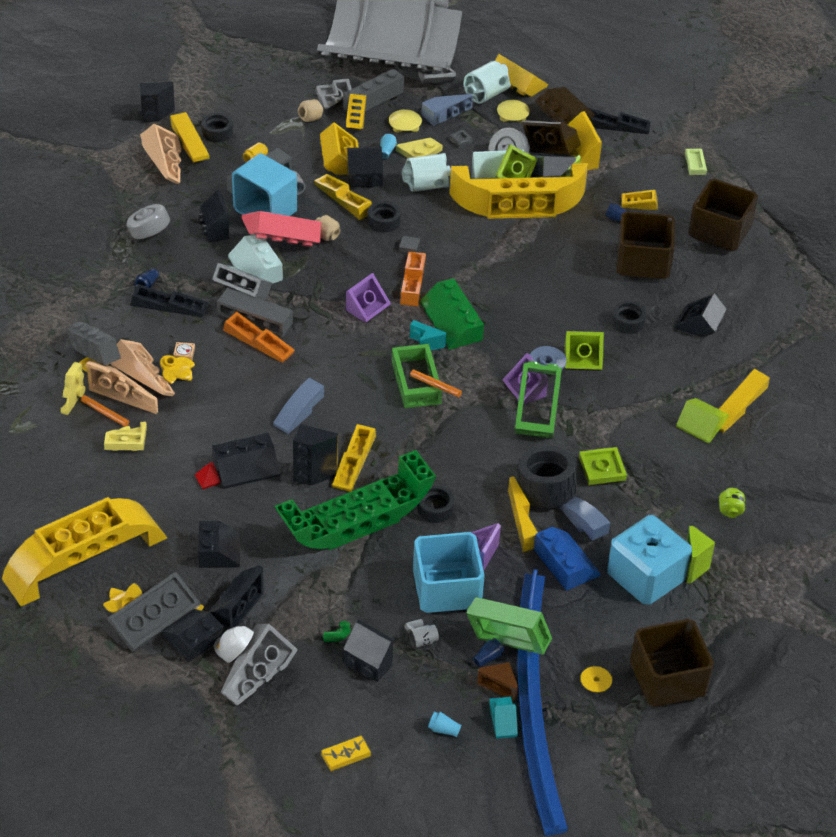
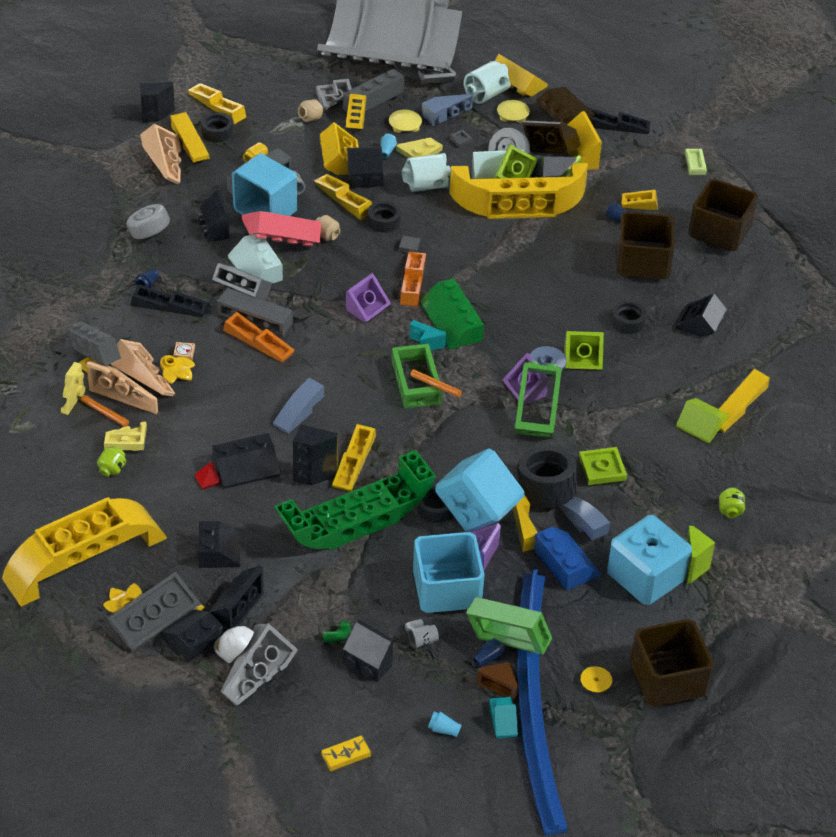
none -> lime head [97,446,126,477]
none -> yellow slope [188,83,246,124]
none -> medium azure plate [436,448,524,532]

